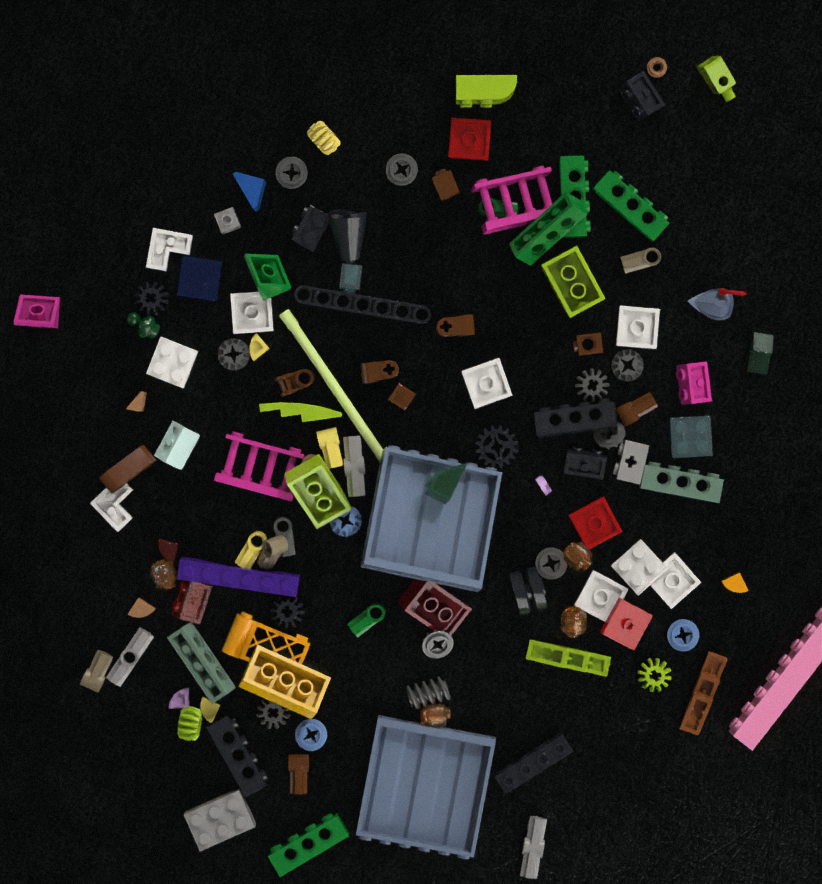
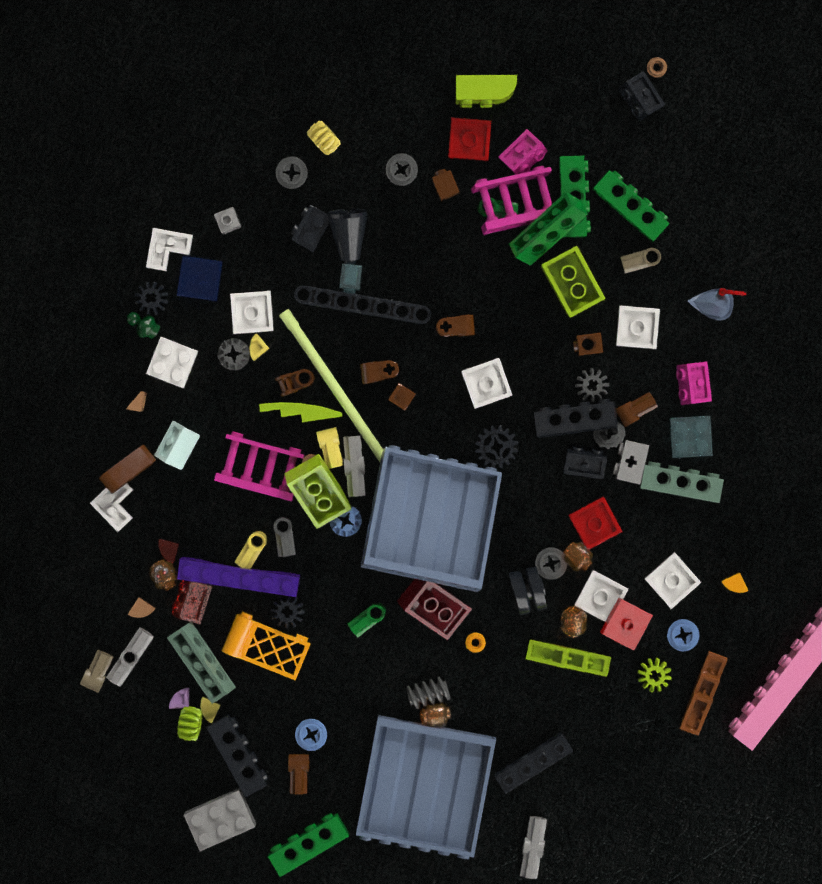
dark pink slope [14,295,60,328] -> none
blue slope [233,172,266,212] -> none
yellow brick [238,645,331,719] -> none
green slope [244,254,291,301] -> none
dark tan piece [257,535,288,570] -> none
dark grey gear [257,698,290,729] -> none
gear [422,629,453,658] -> none
clear green slope [424,464,466,505] -> none
lavender tile [535,475,552,496] -> none
white plate [611,539,668,596] -> none
dark grey gear [612,349,644,381] -> none
lime torso [697,56,736,102] -> none
clear green slope [746,332,773,375] -> none
none -> light orange plate [466,633,486,653]
none -> dark pink bracket [499,129,547,175]

